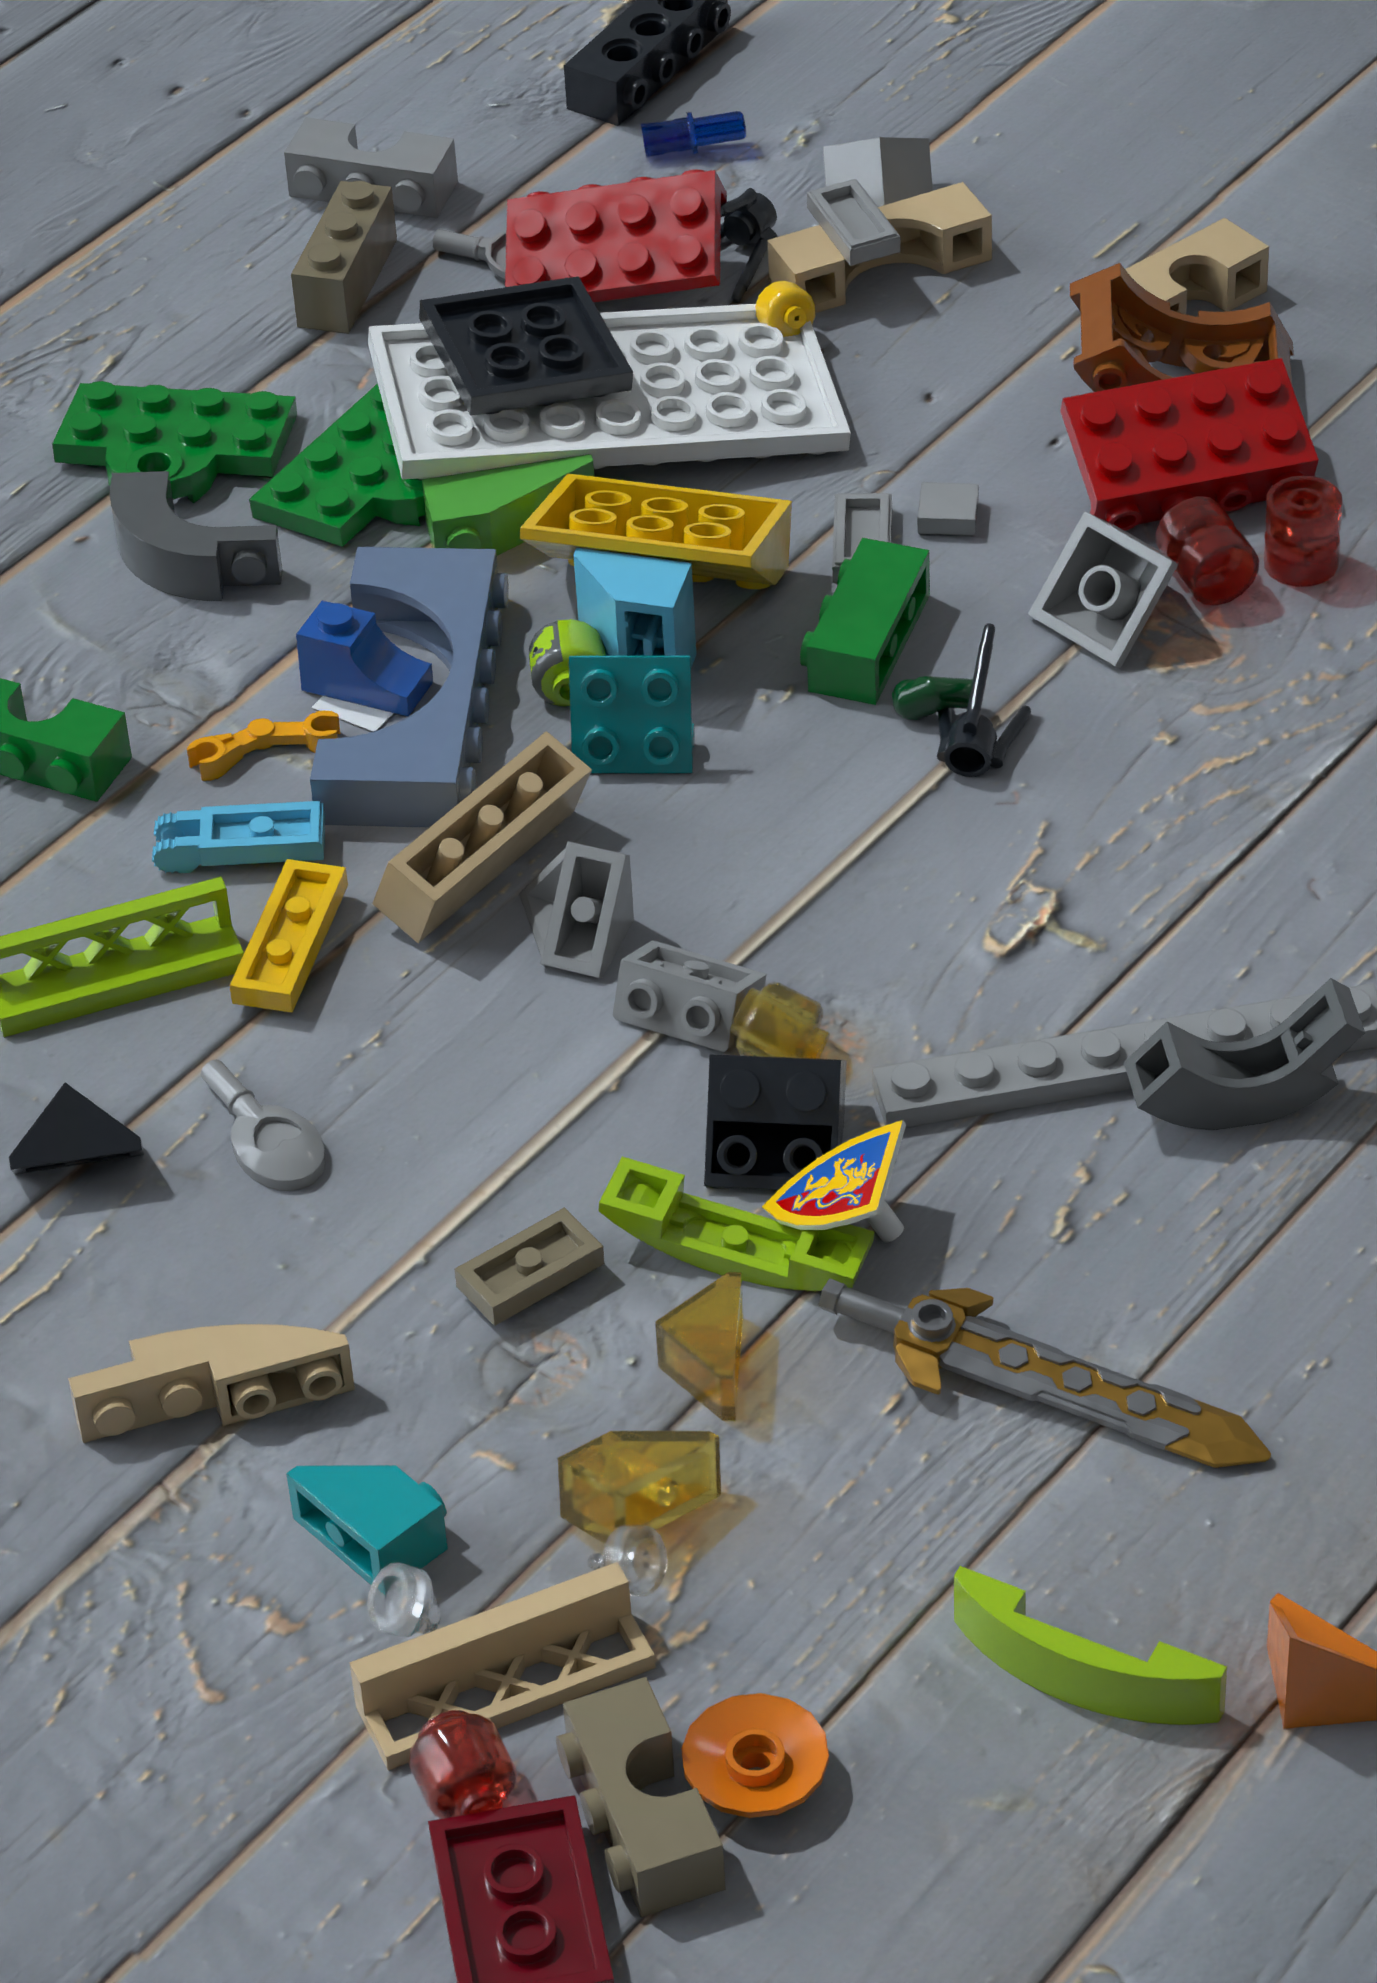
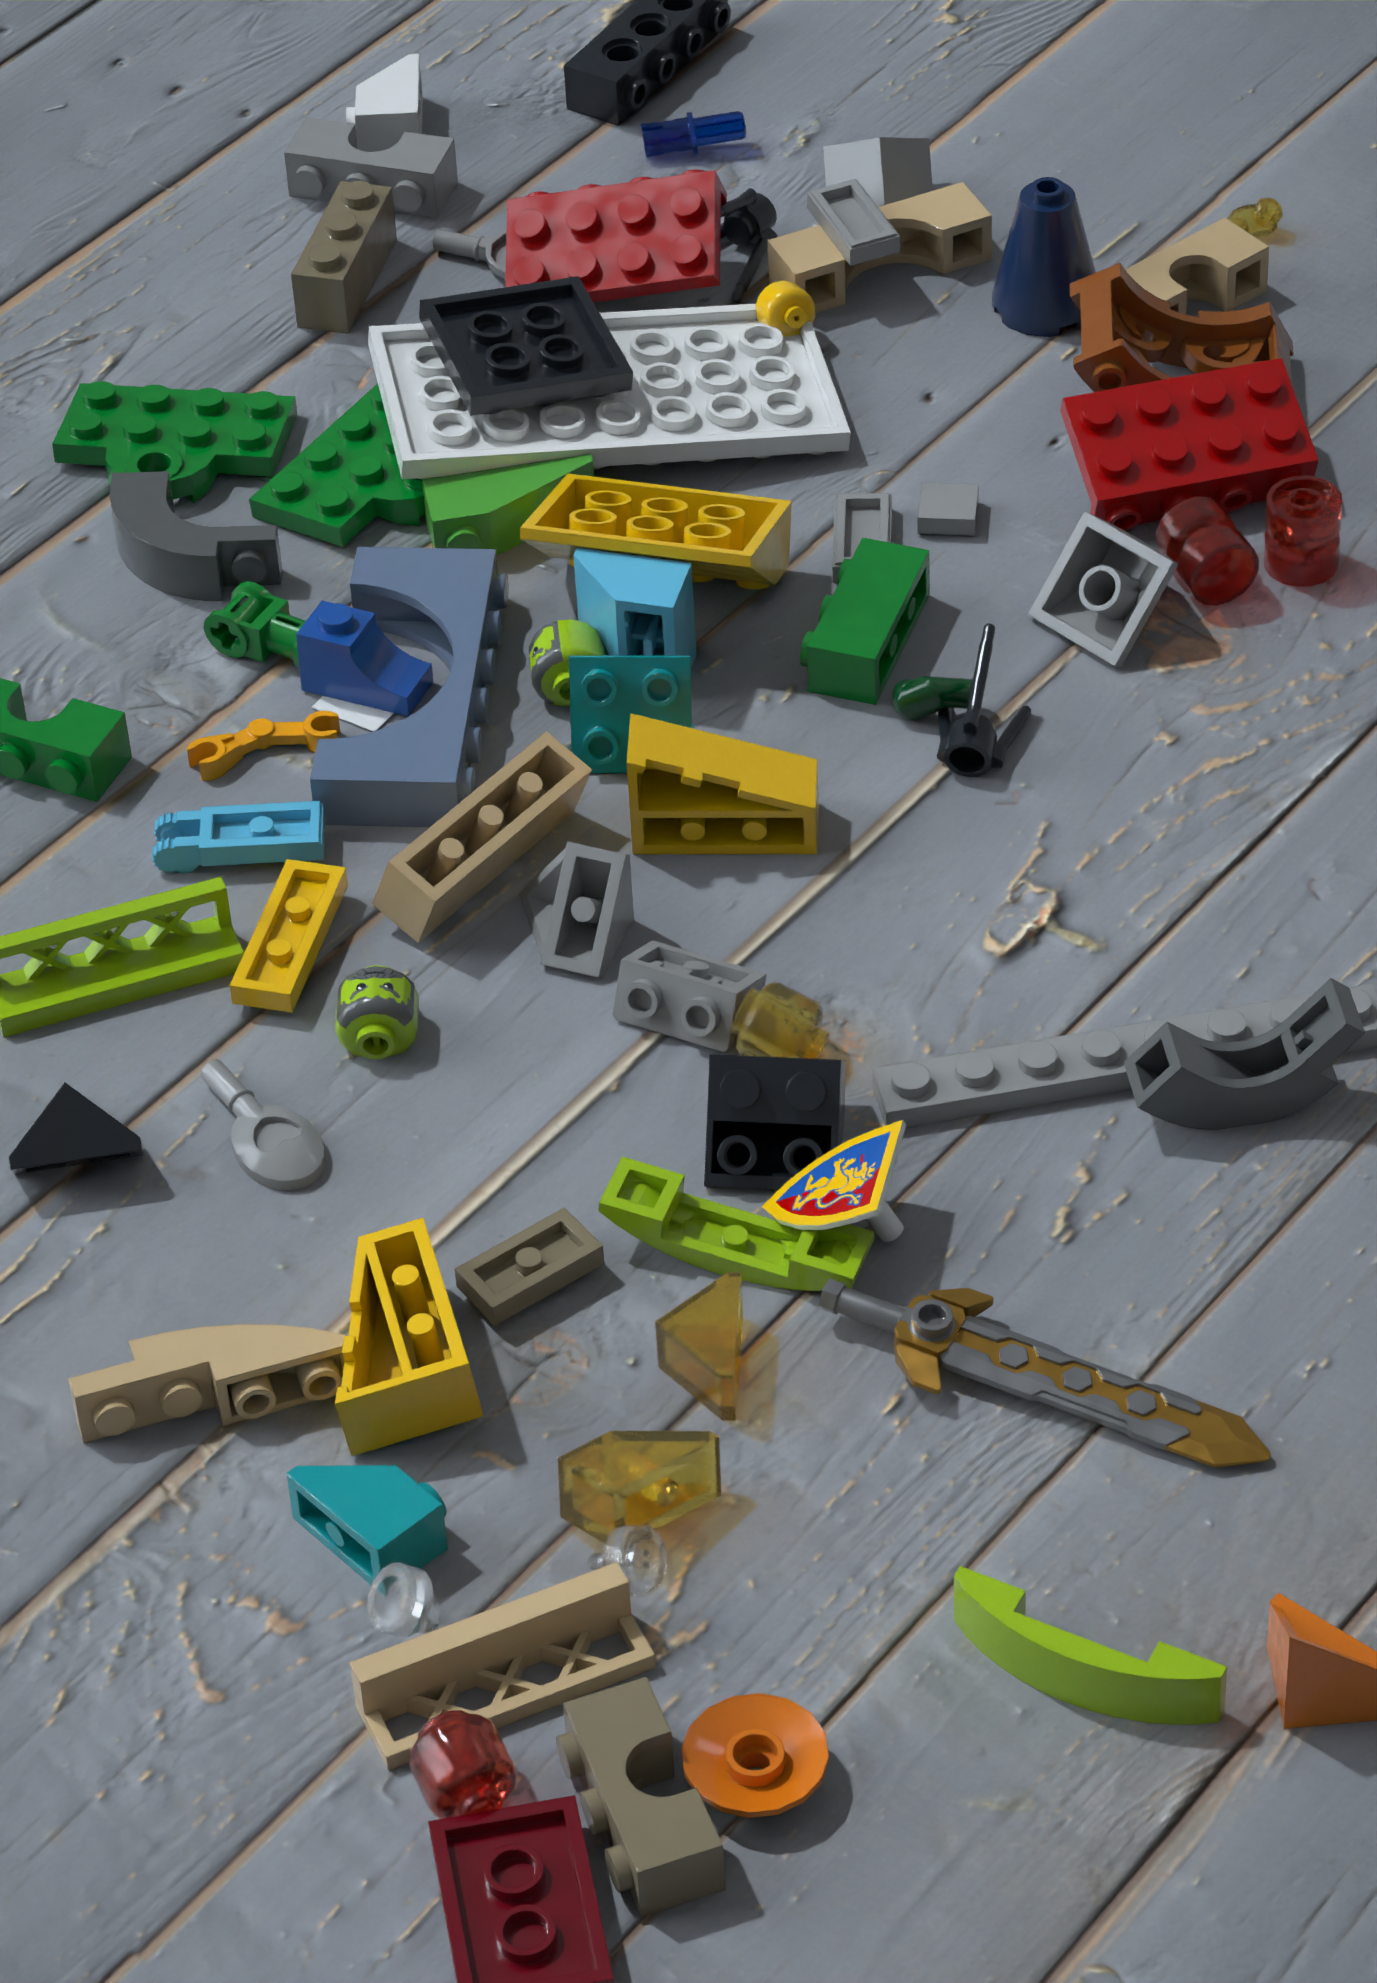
none -> green connector [203,581,306,667]
none -> lime head [335,965,419,1060]
none -> yellow wedge [335,1217,484,1457]
none -> white slope [346,54,423,152]
none -> yellow wedge [626,713,819,854]
none -> dark blue cone [992,177,1096,337]
none -> clear yellow arm [1227,197,1283,239]

